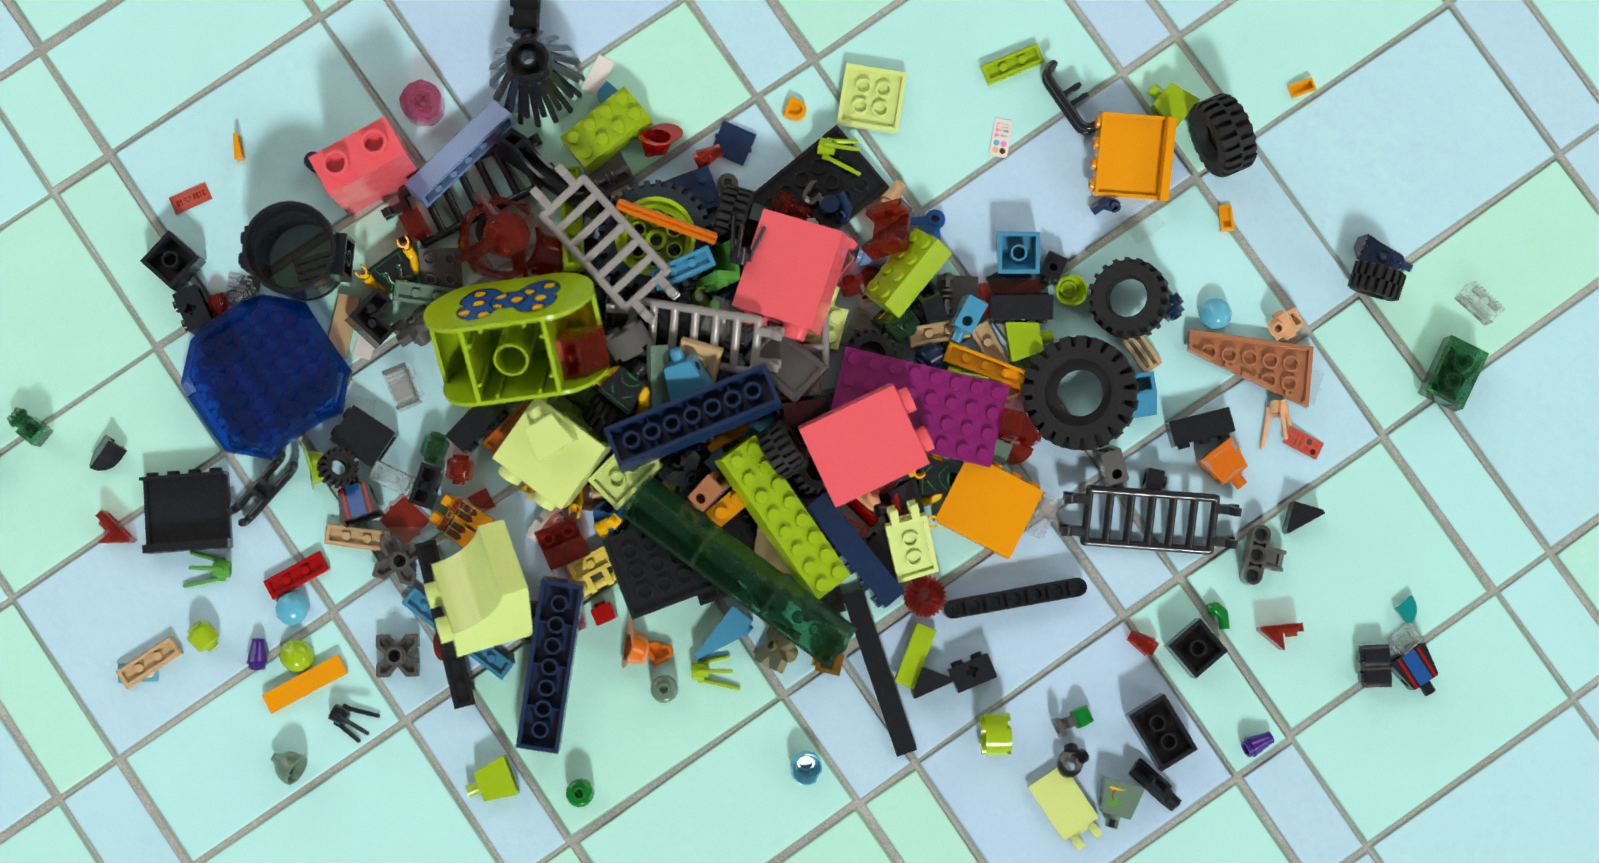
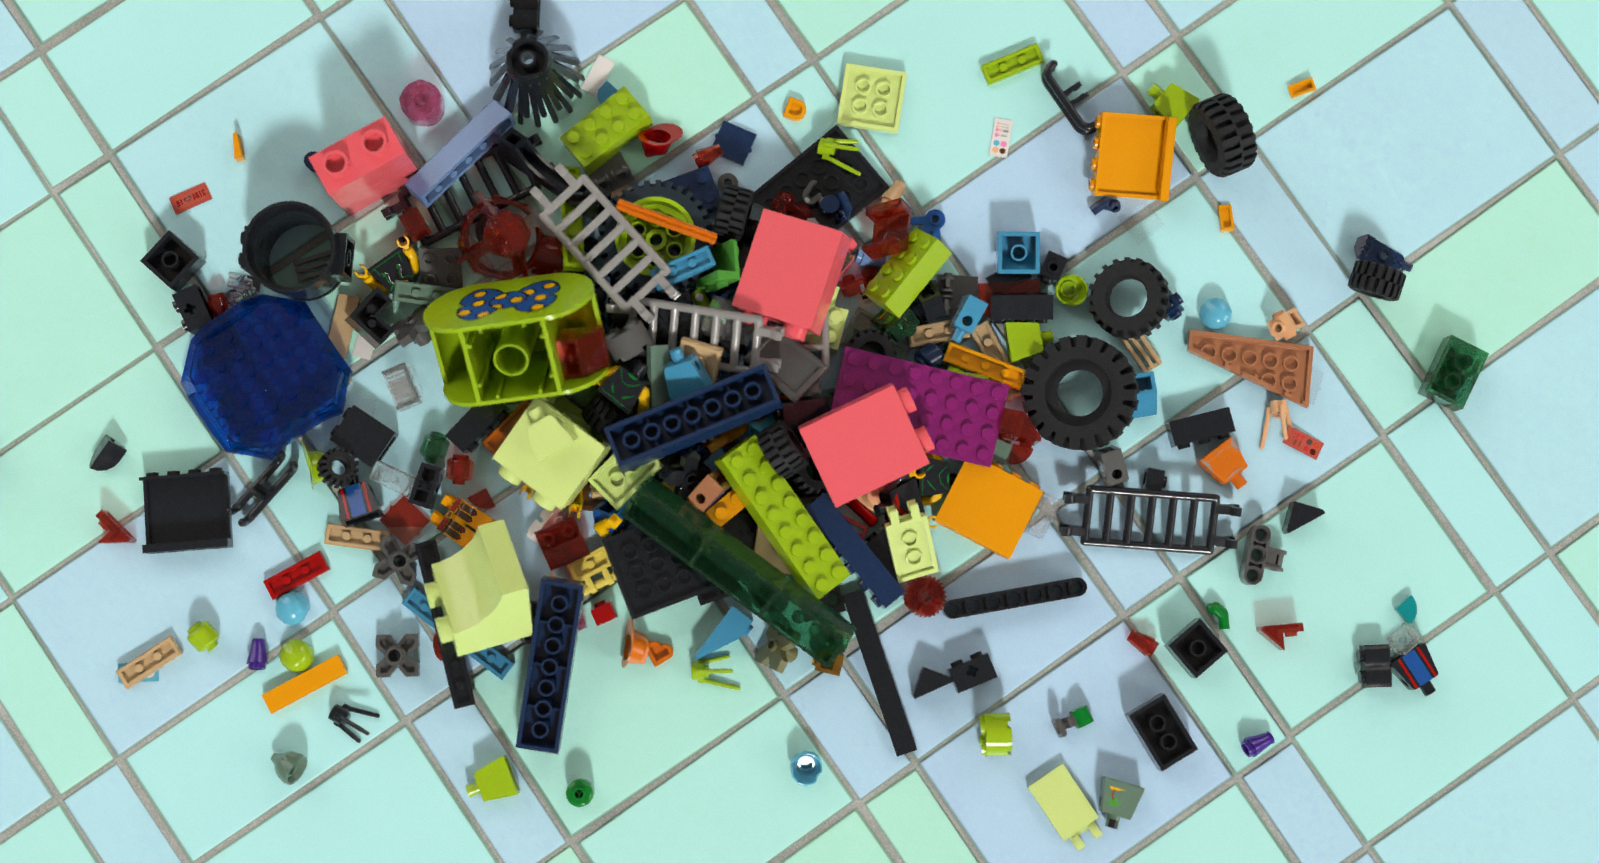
clear green brick [6,407,54,447] -> none
bright green plant [183,551,232,588] -> none
sand green head [651,675,679,703] -> none
black plant [729,215,766,266] -> none
lime tile [893,623,937,690] -> none
black piece [1057,743,1089,778] -> none
black hinge [1128,758,1182,811] -> none
clear brick [1454,281,1505,326] -> none

